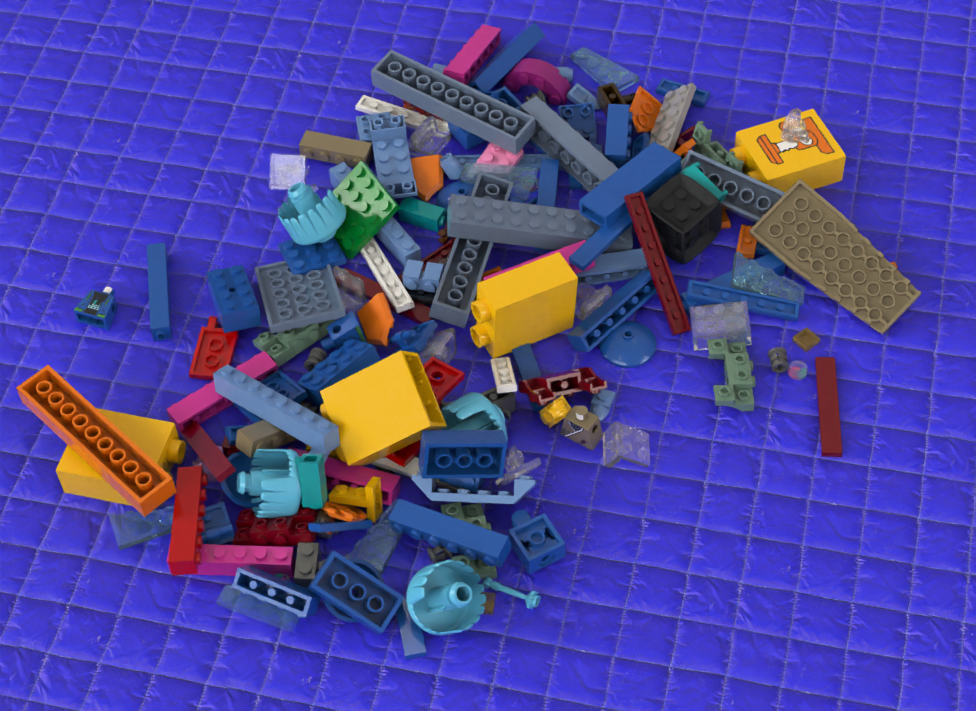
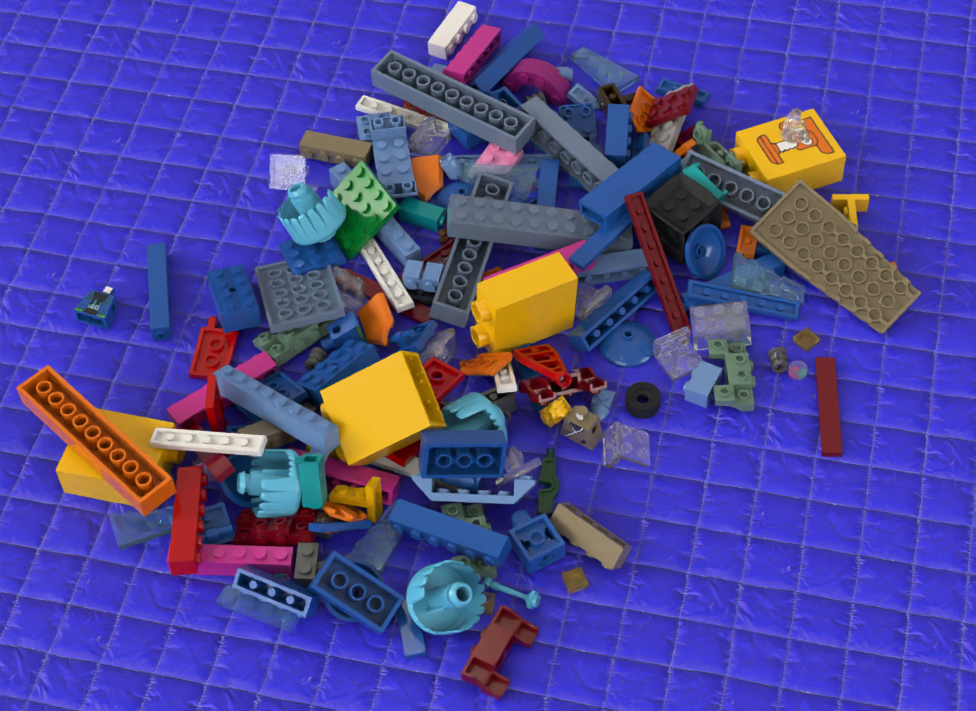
dark grey bush [426,546,453,564] -> none
none -> white tile [149,428,268,456]
none -> red tile [205,375,227,432]
none -> white brick [428,1,478,60]
none -> orange tile [459,352,513,376]
none -> dark red bracket [461,604,540,701]
none -> red plate [513,344,572,388]
none -> dark green piece [538,448,559,518]
none -> dark tan brick [550,502,632,570]
none -> clear yellow tile [562,567,589,594]
none -> black tyre [625,382,661,419]
none -> dark red plate [645,85,699,128]
none -> clear bracket [653,326,704,381]
none -> medium blue piece [683,360,723,408]
none -> blue dish [685,224,726,280]
none -> yellow bracket [831,194,869,229]

